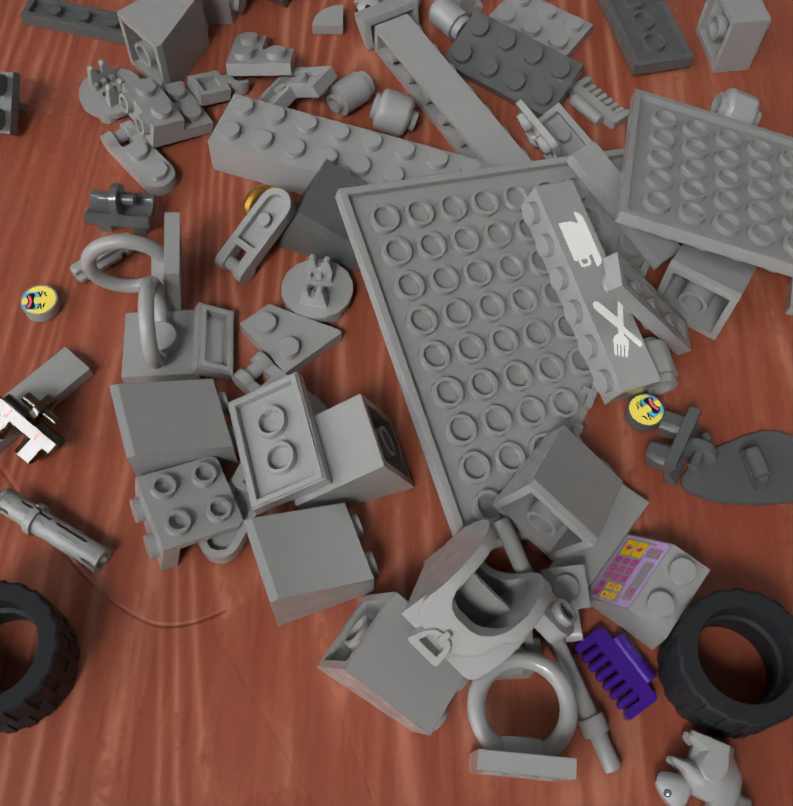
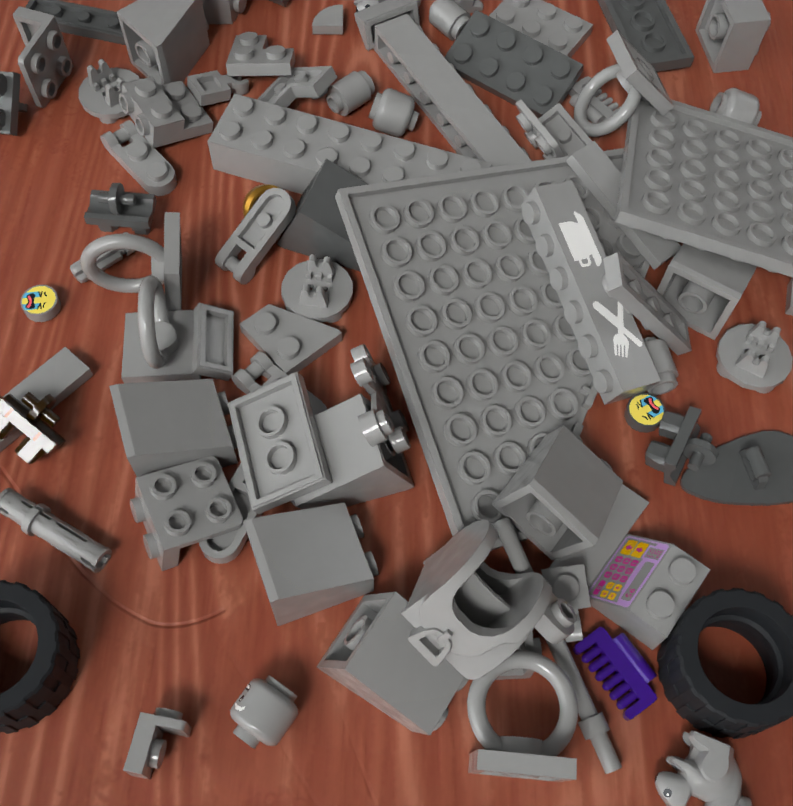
none -> light grey bracket [13,6,73,108]
none -> light grey bracket [123,707,192,780]
none -> light grey head [230,675,298,749]
none -> light grey plant [350,343,411,454]
none -> light grey tile [574,30,674,137]
none -> light grey plate [716,321,793,394]

